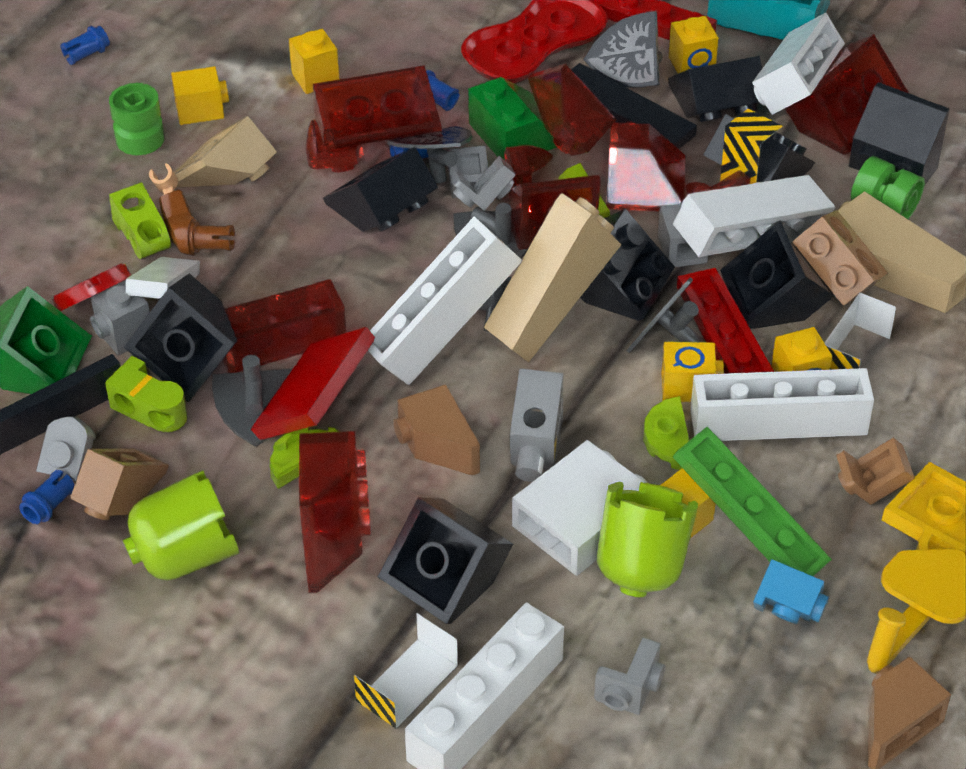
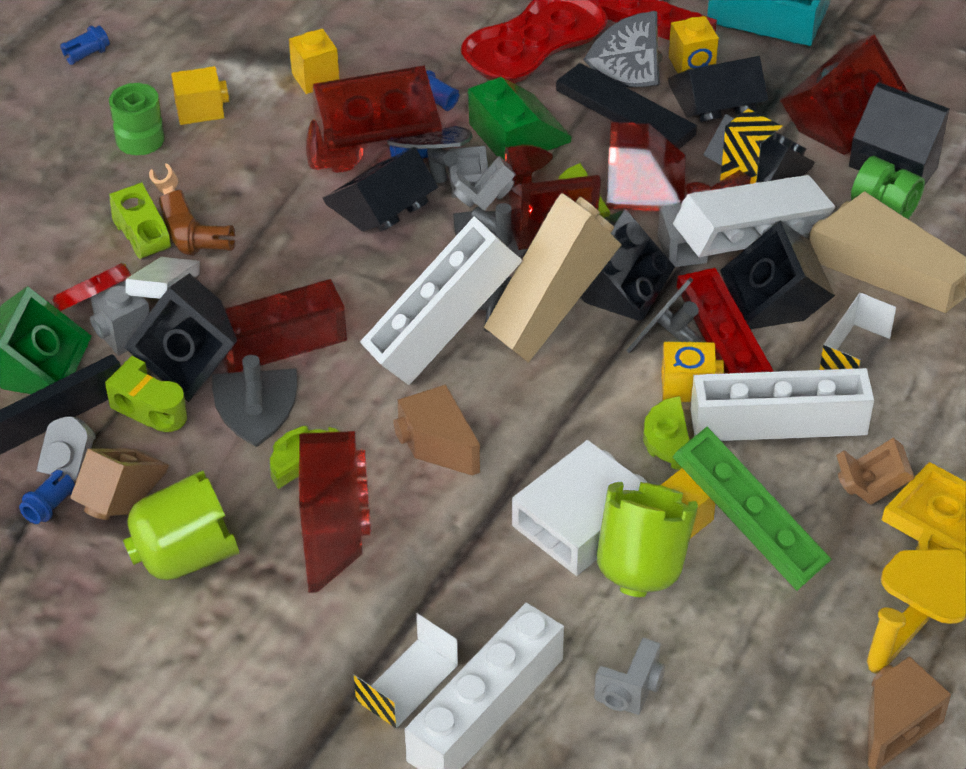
tan slope [174,116,277,187] -> none
red tile [250,327,375,440] -> none
black slope [377,497,513,624] -> none
light grey torso [510,369,563,482] -> none
clear red slope [528,64,616,156] -> none
white brick [752,13,845,115] -> none
dark azure brick [753,559,829,624] -> none
yellow brick [771,327,832,372] -> none
medium nougat brick [792,210,888,306] -> none

